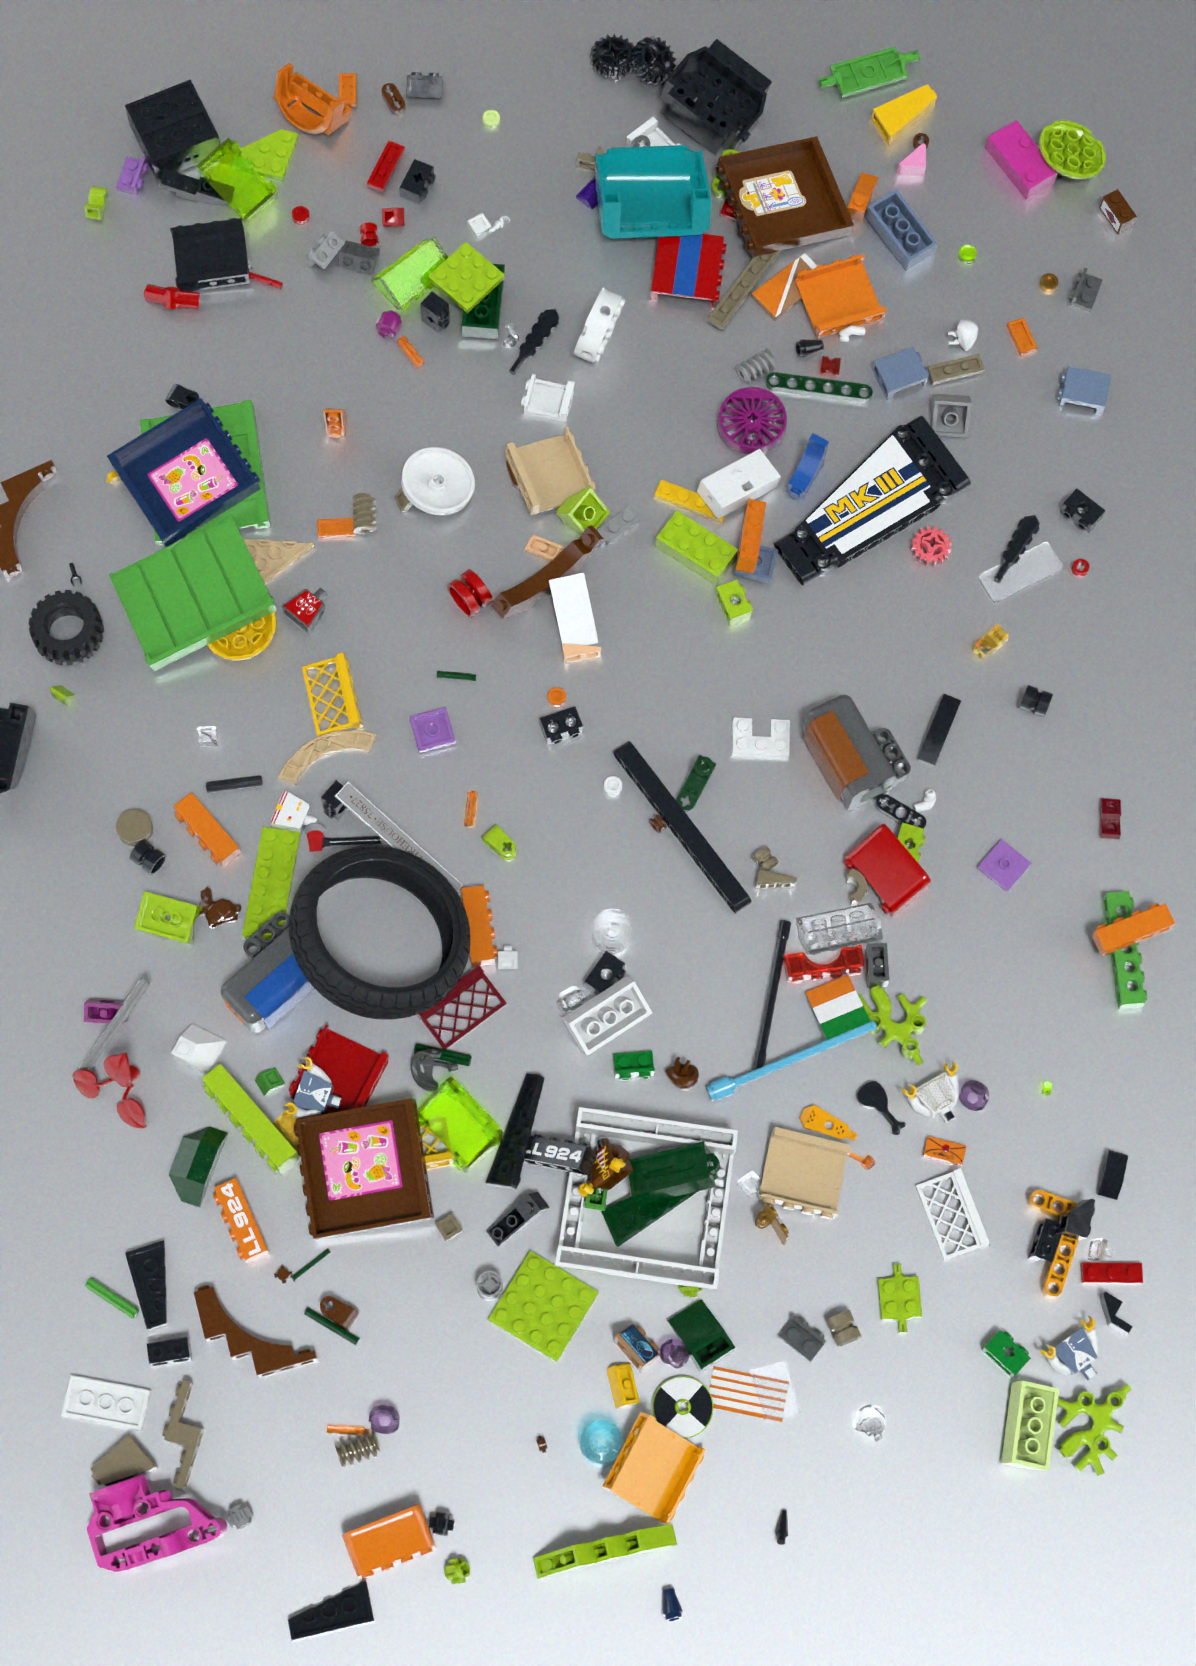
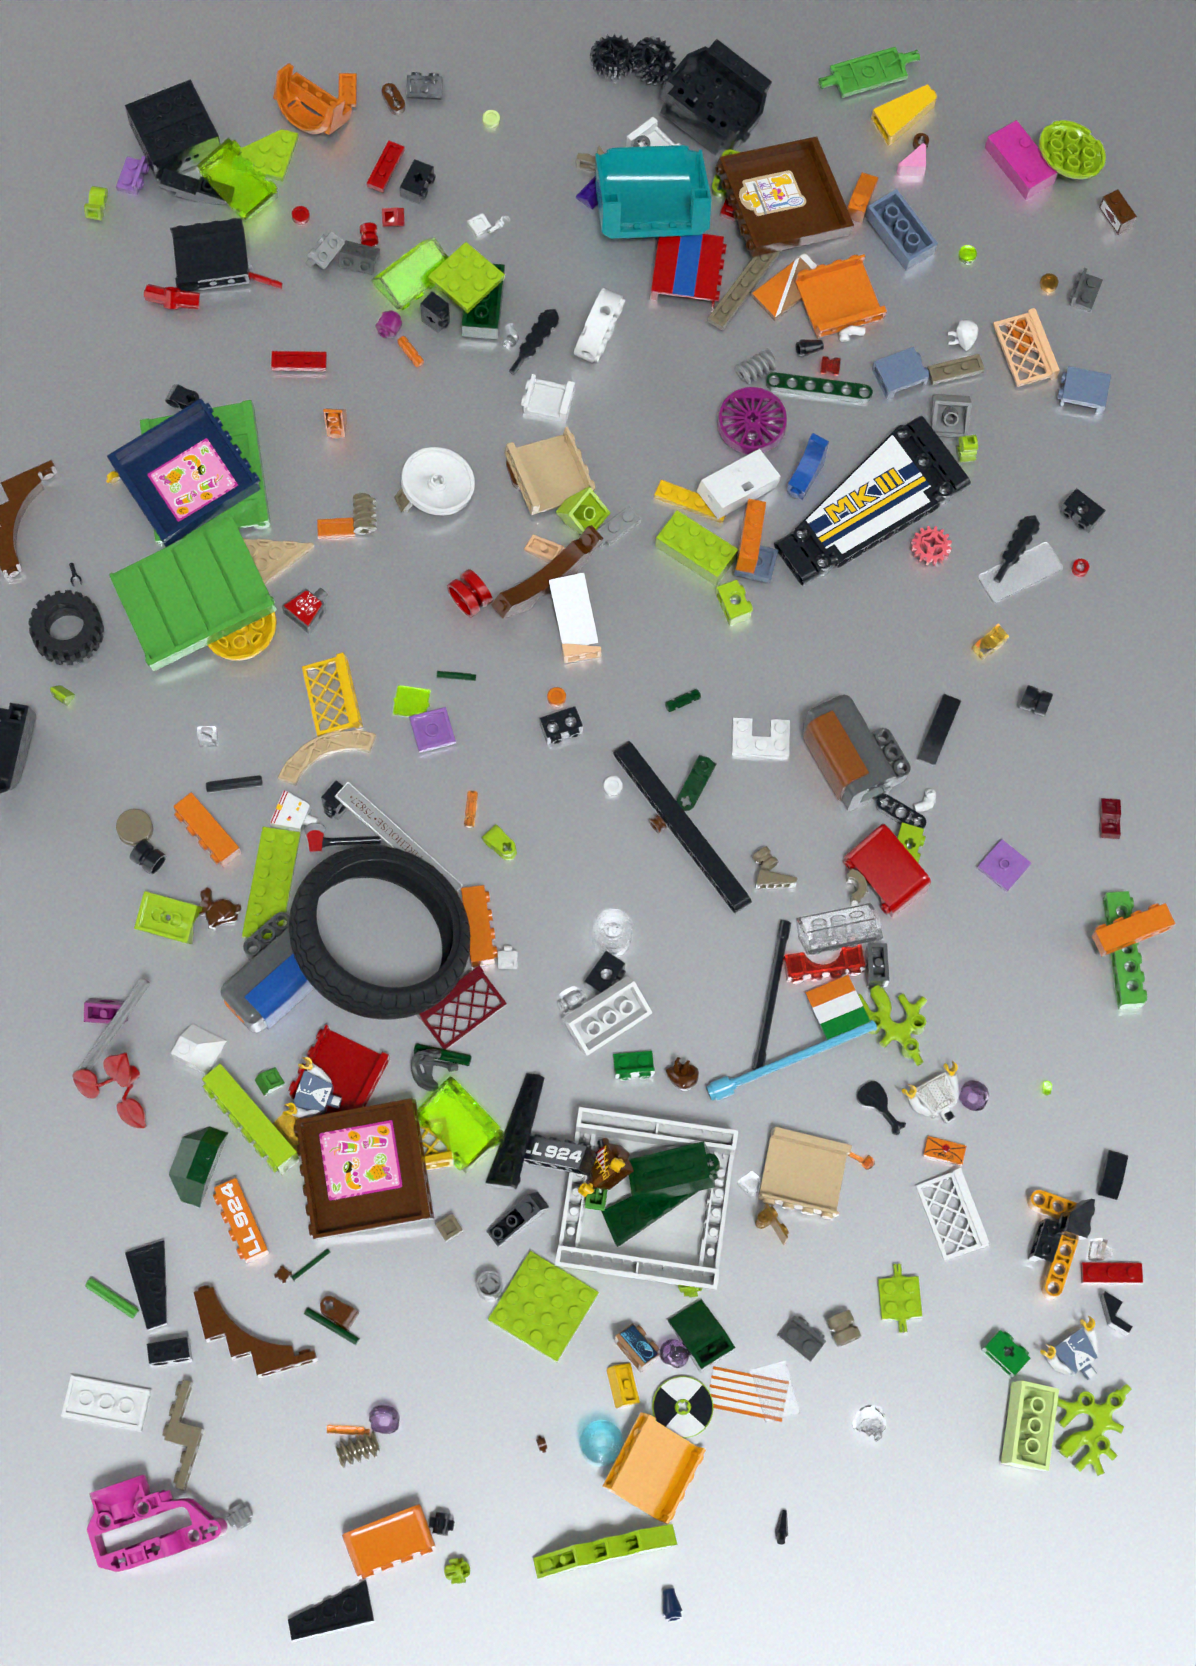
dark tan slope [91,1435,157,1487] -> none
light orange piece [799,1105,858,1141] -> none
none -> red plate [271,351,327,371]
none -> clear neon green piece [393,685,431,718]
none -> dark green axle [665,689,701,712]
none -> lime leg [955,434,978,463]
none -> light nougat fence [993,308,1060,387]

